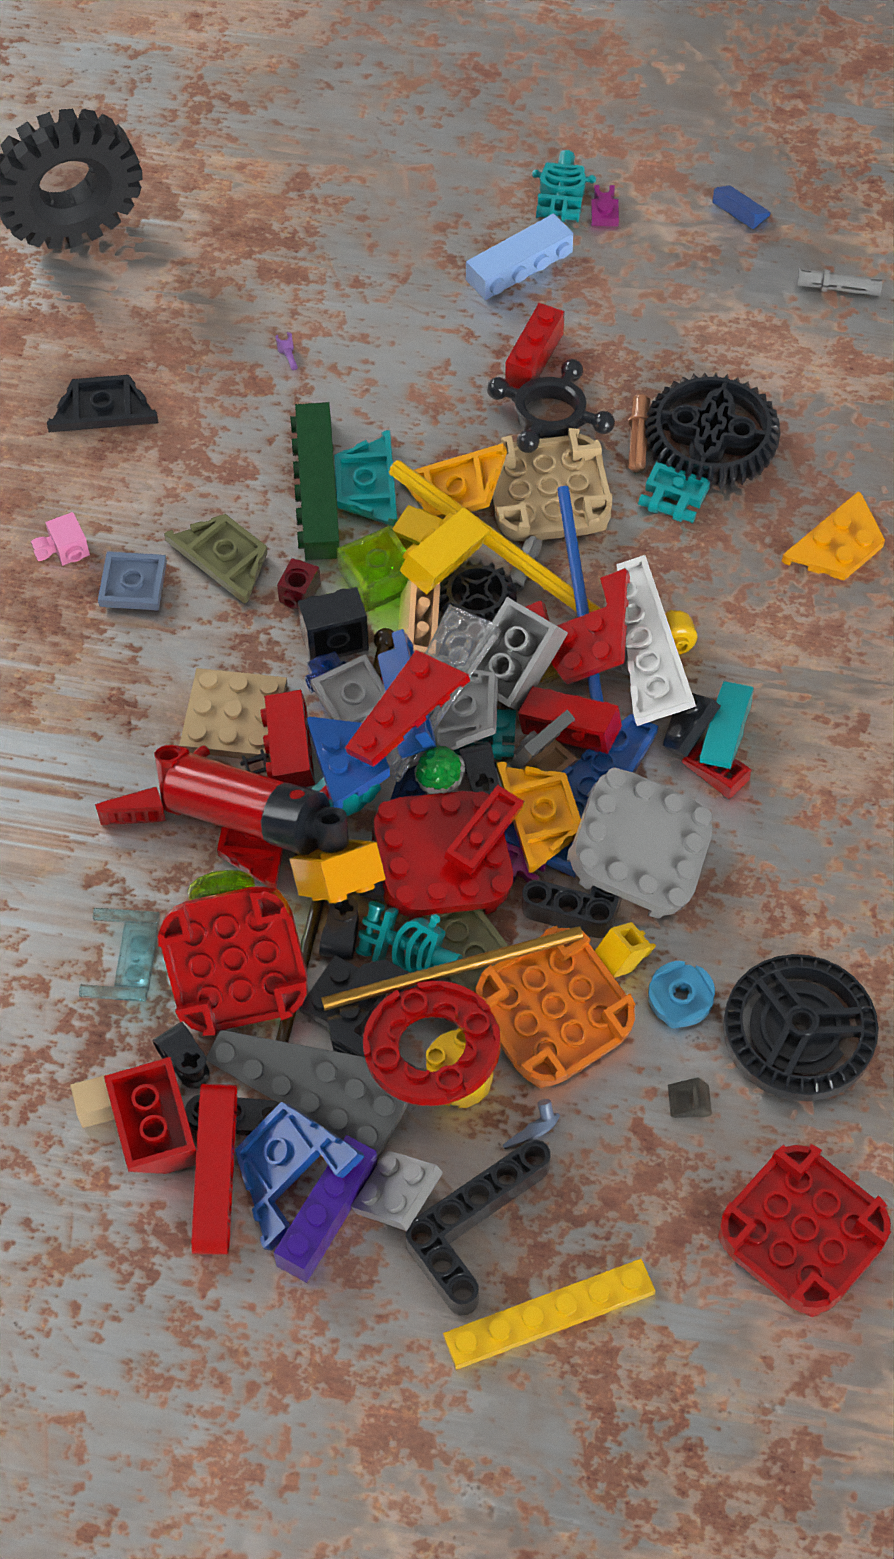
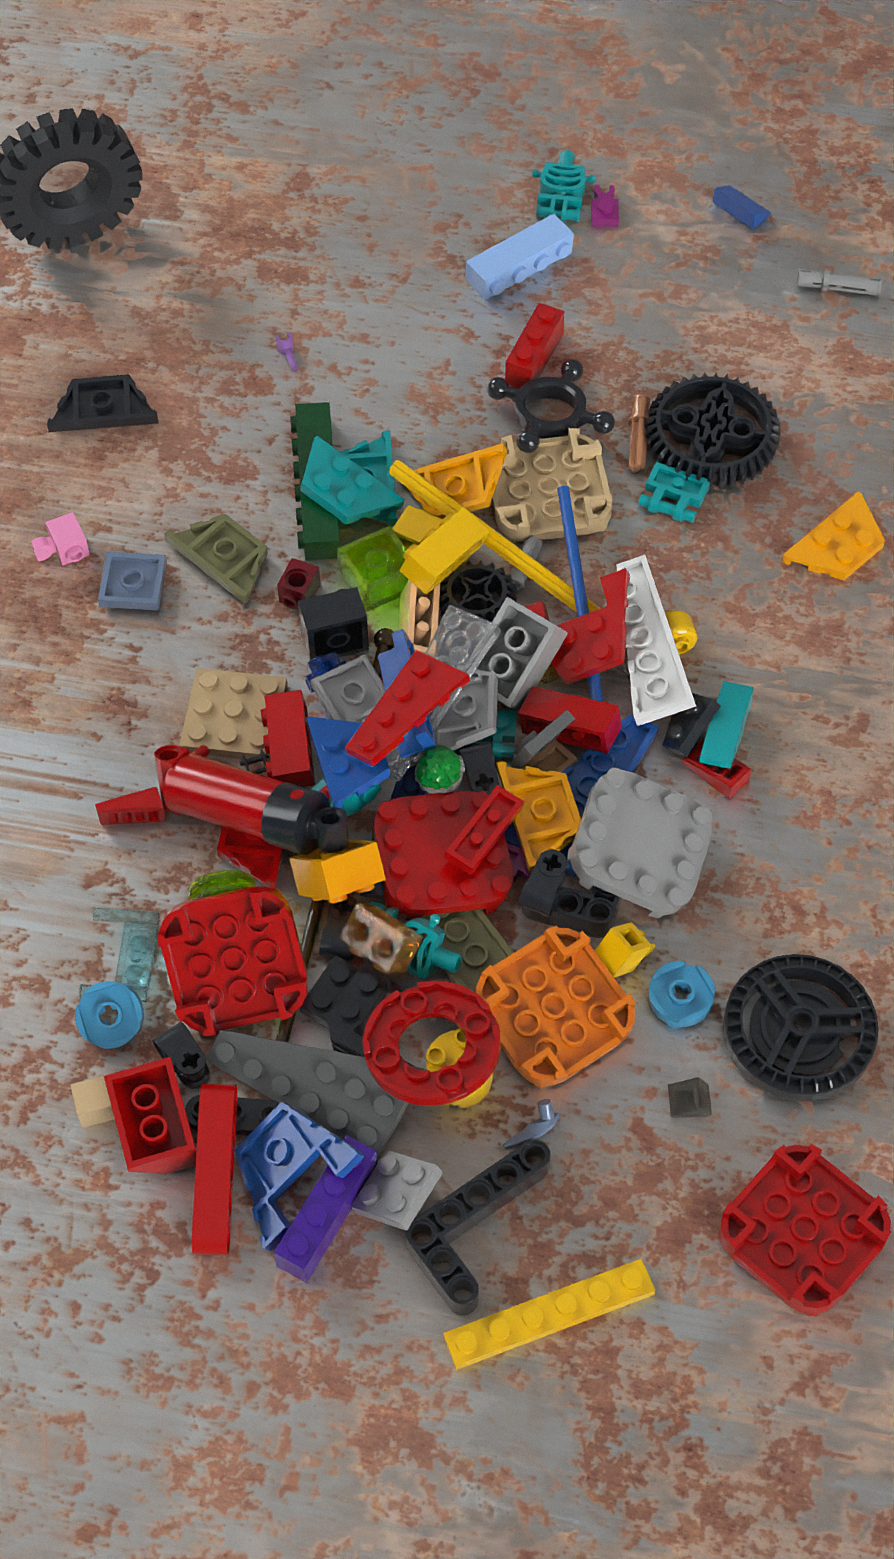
pearl gold piece [321,926,584,1010] -> none
none -> dark azure plate [75,981,144,1049]
none -> teal wing [300,436,405,524]
none -> clear orange brick [340,903,423,974]
none -> black piece [518,849,567,917]

